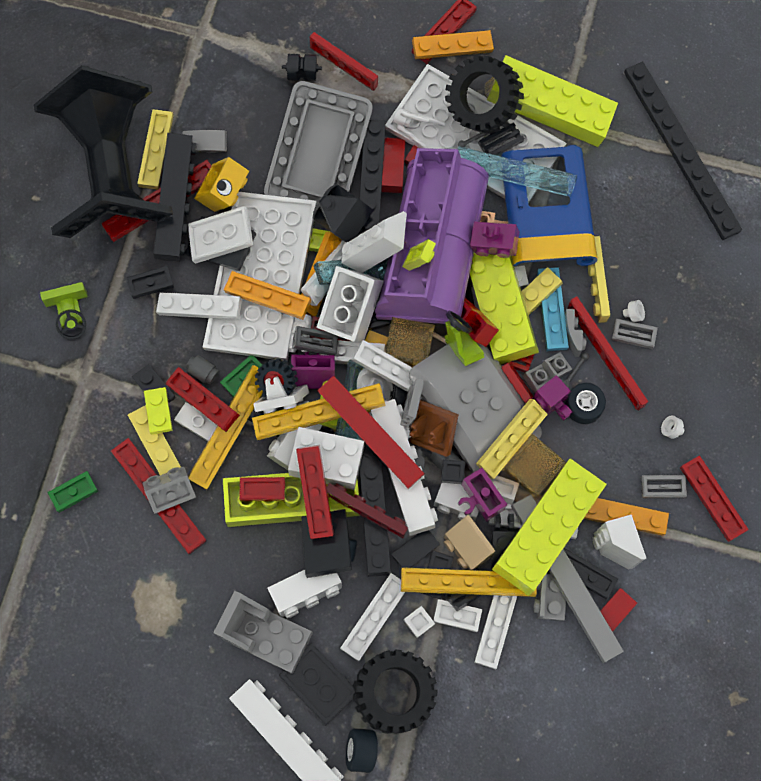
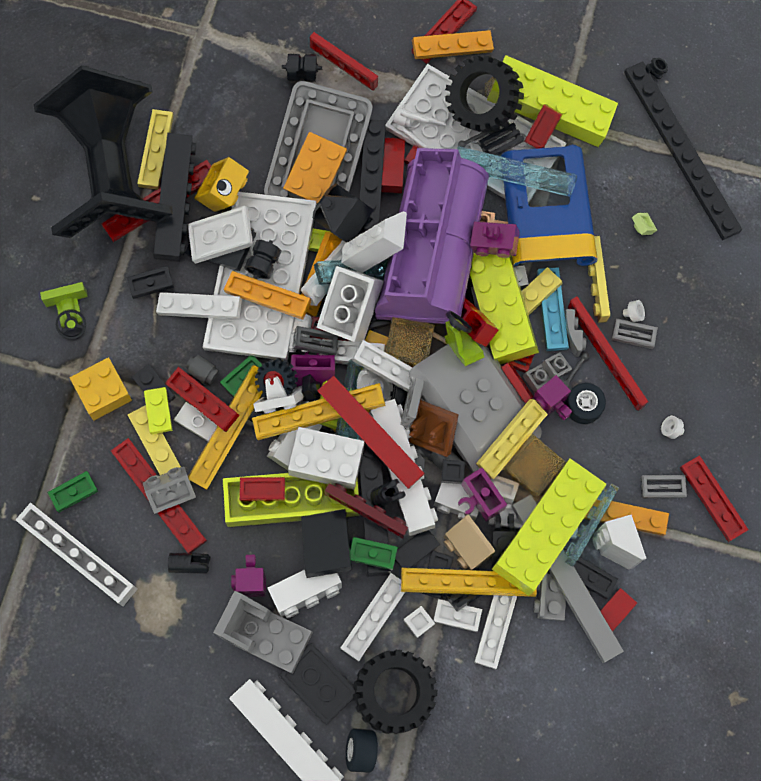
light grey slope [183,130,227,153] -> none
red plate [296,445,334,539] -> none
neon yellow plate [402,239,436,271] -> none
none -> white brick [16,503,137,606]
none -> yellow brick [69,357,132,421]
none -> black hinge [168,553,211,574]
none -> magenta brick [231,555,266,597]
none -> black wheel [244,240,282,279]
none -> light orange plate [283,132,347,204]
none -> black plate [302,374,321,402]
none -> green plate [350,537,398,570]
none -> black hinge [371,479,406,507]
none -> red tile [524,104,563,149]
none -> clear light blue plate [565,483,619,567]
none -> yellowish green plate [631,213,657,235]
none -> black plate [646,58,668,79]

